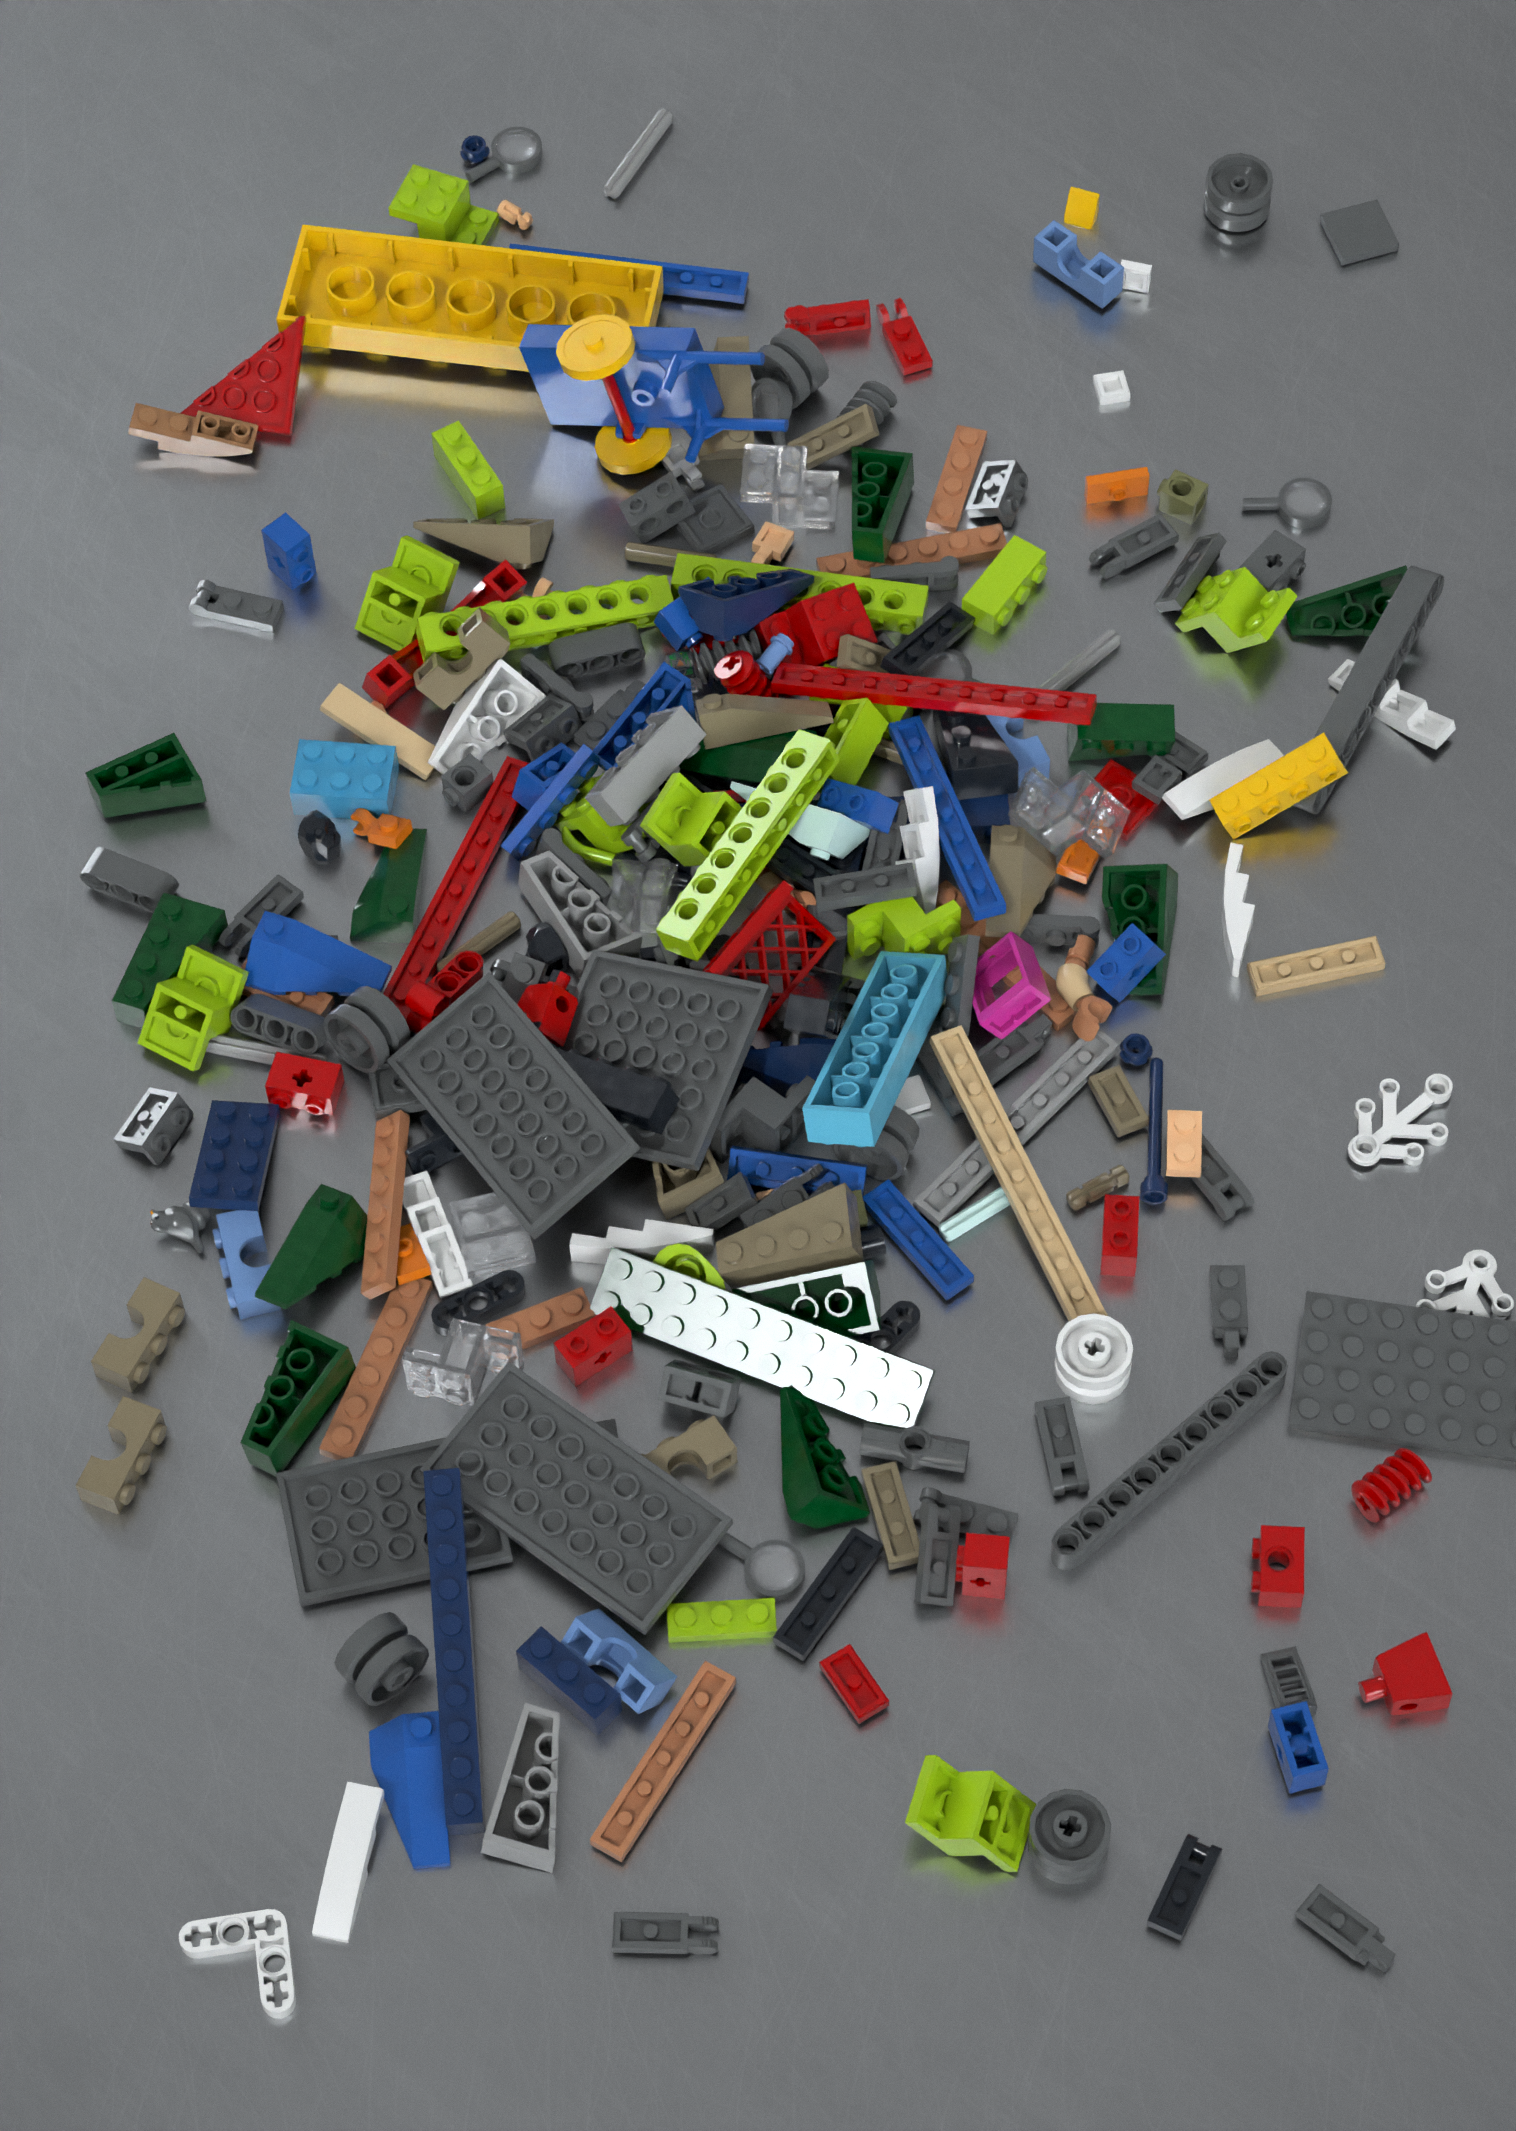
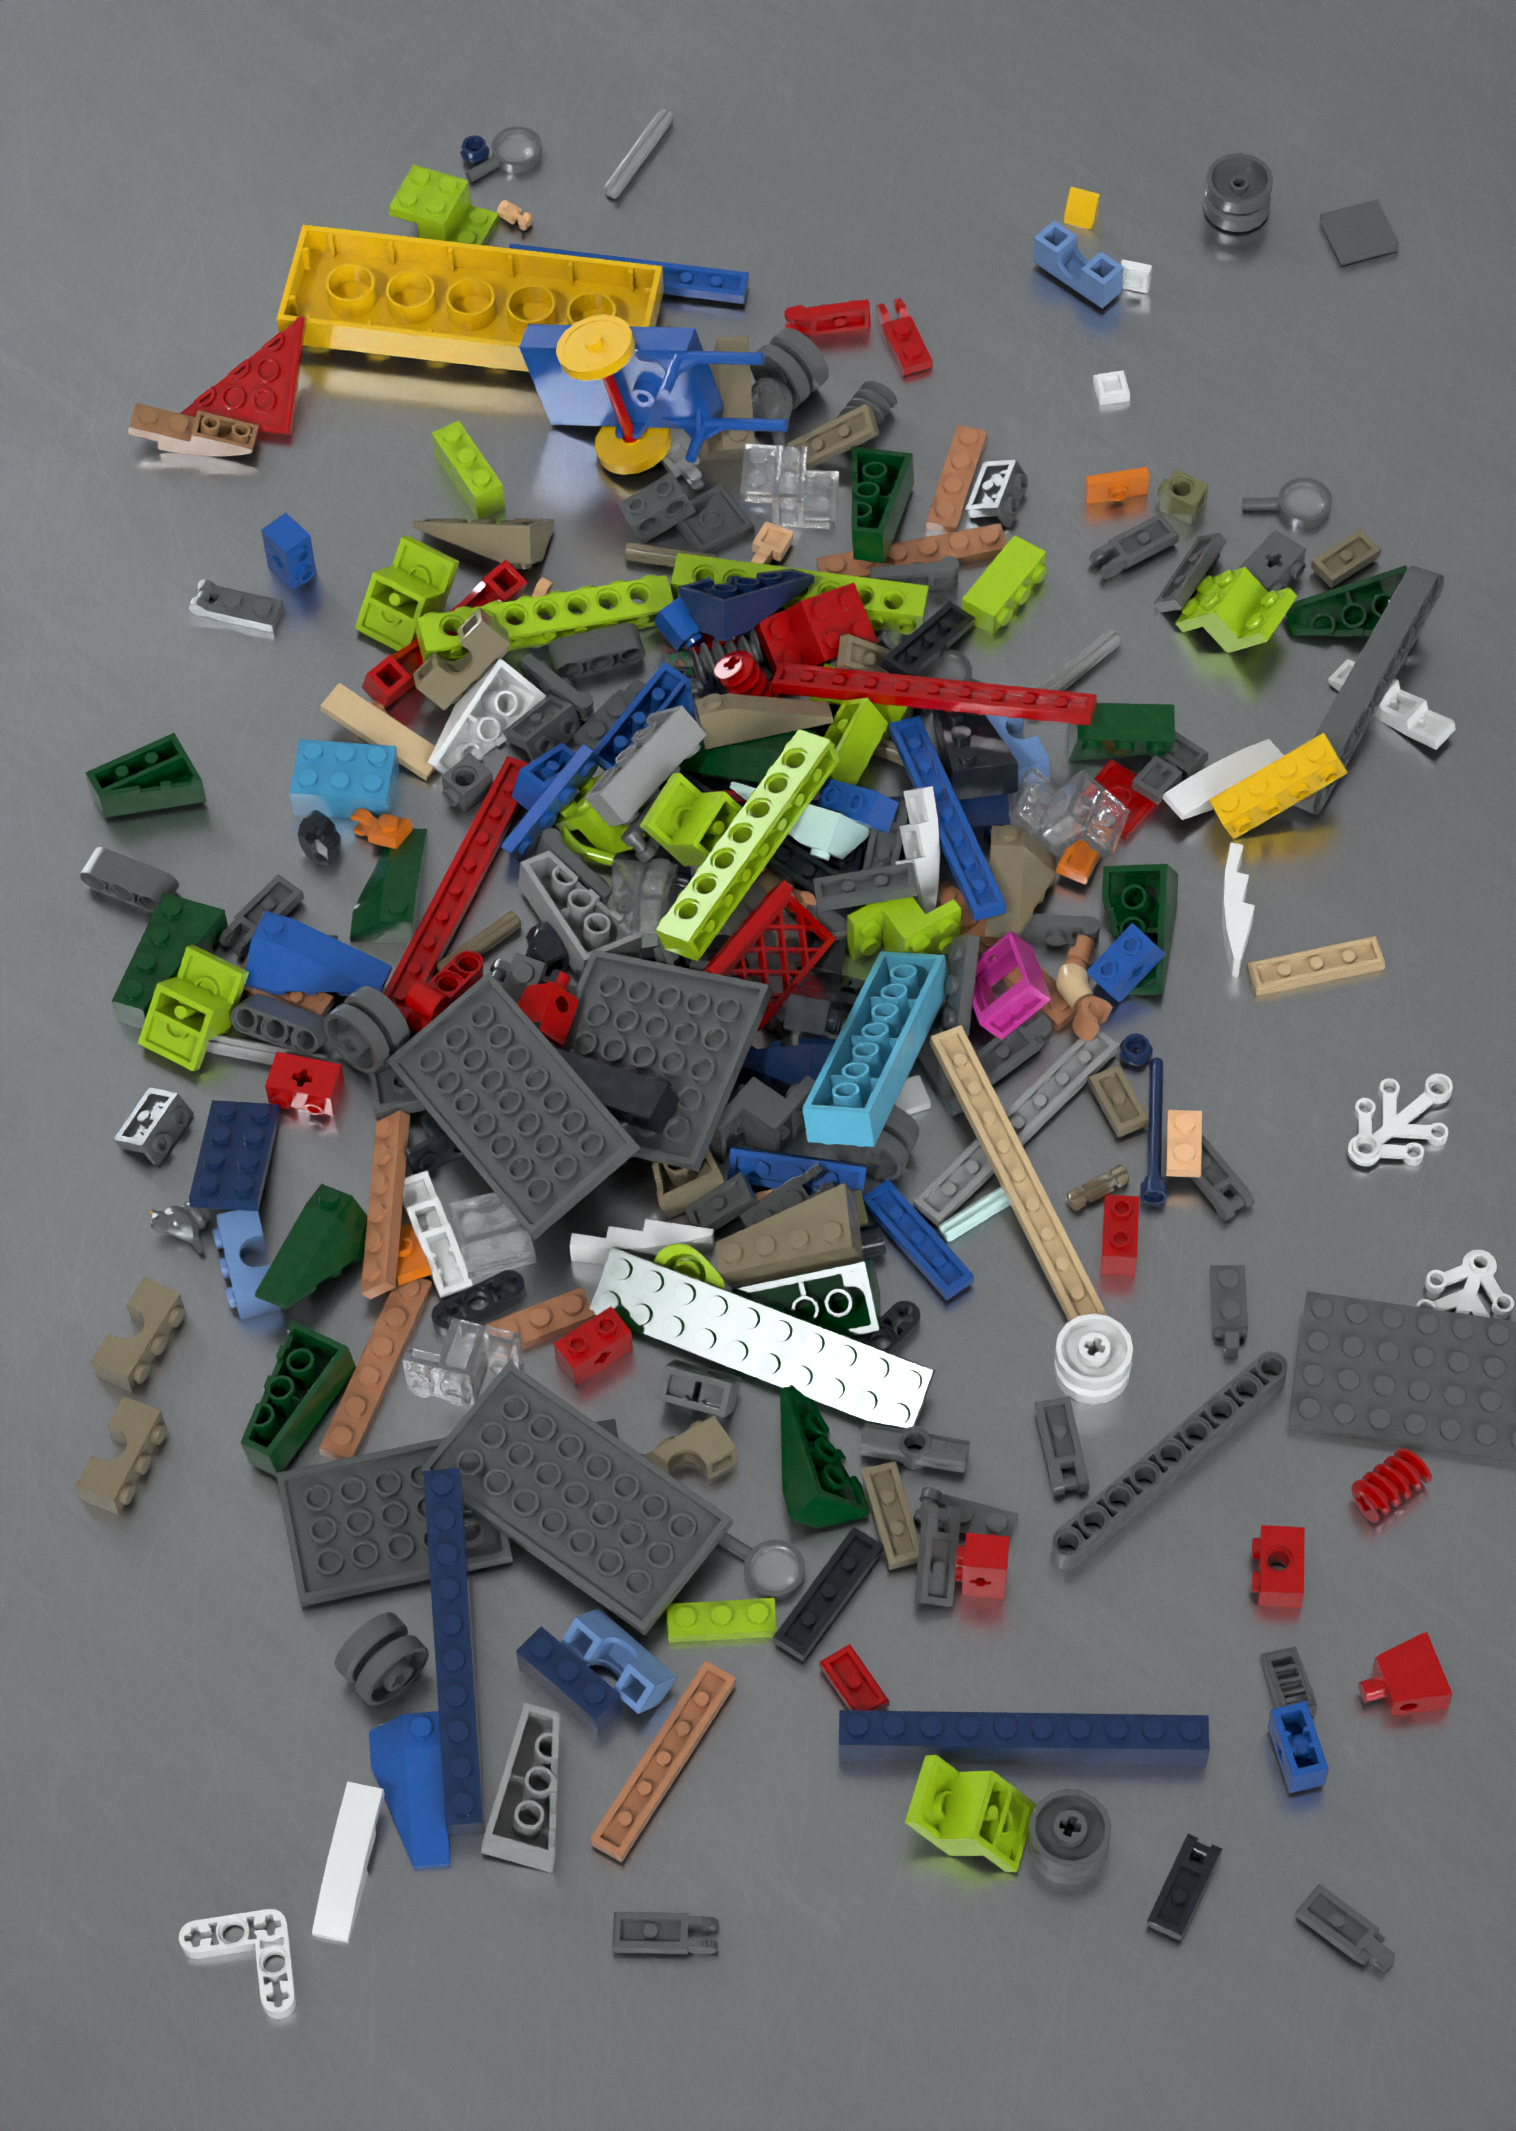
medium blue pin [756,633,794,675] -> none
none -> dark blue brick [839,1710,1210,1766]
none -> dark tan plate [1311,529,1381,588]

